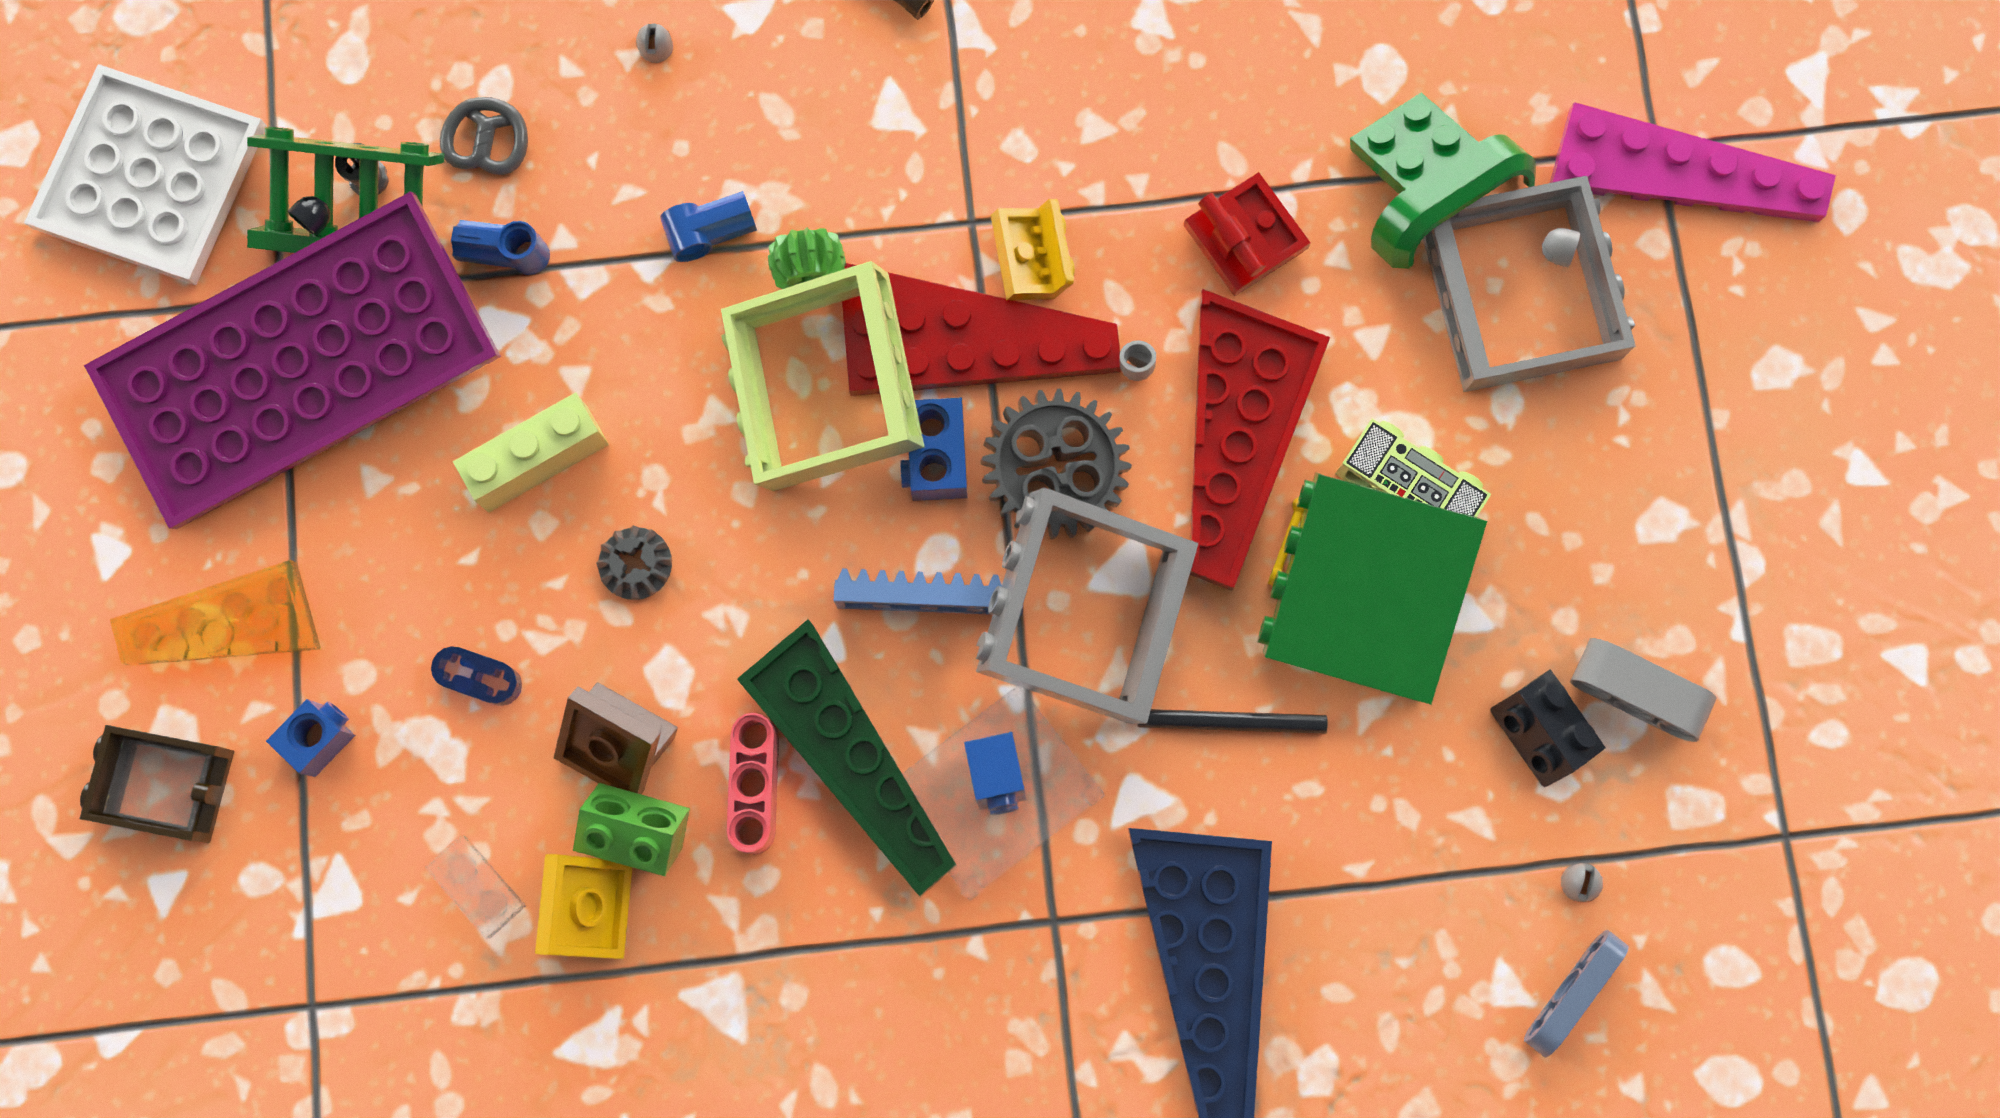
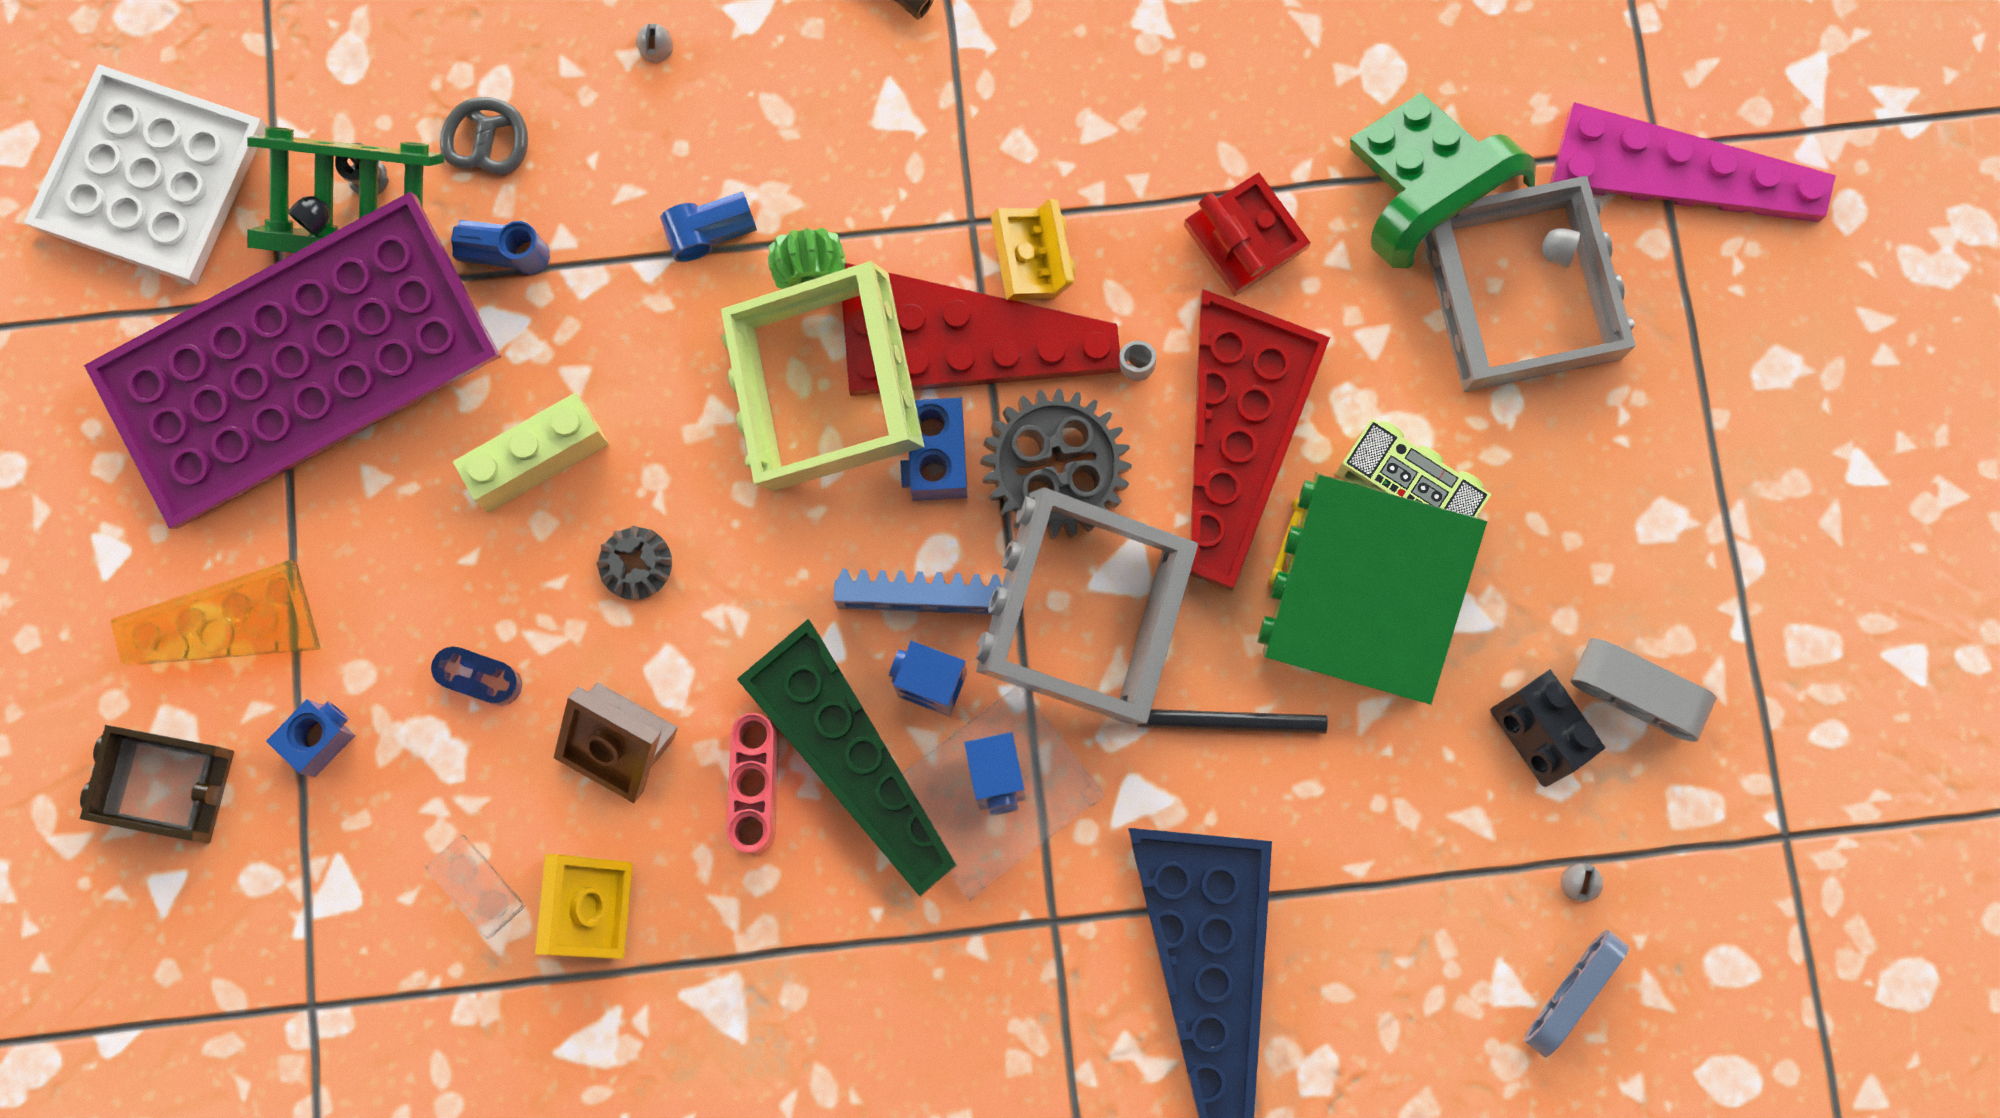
bright green brick [573,783,690,876] -> none
none -> blue brick [889,640,967,717]

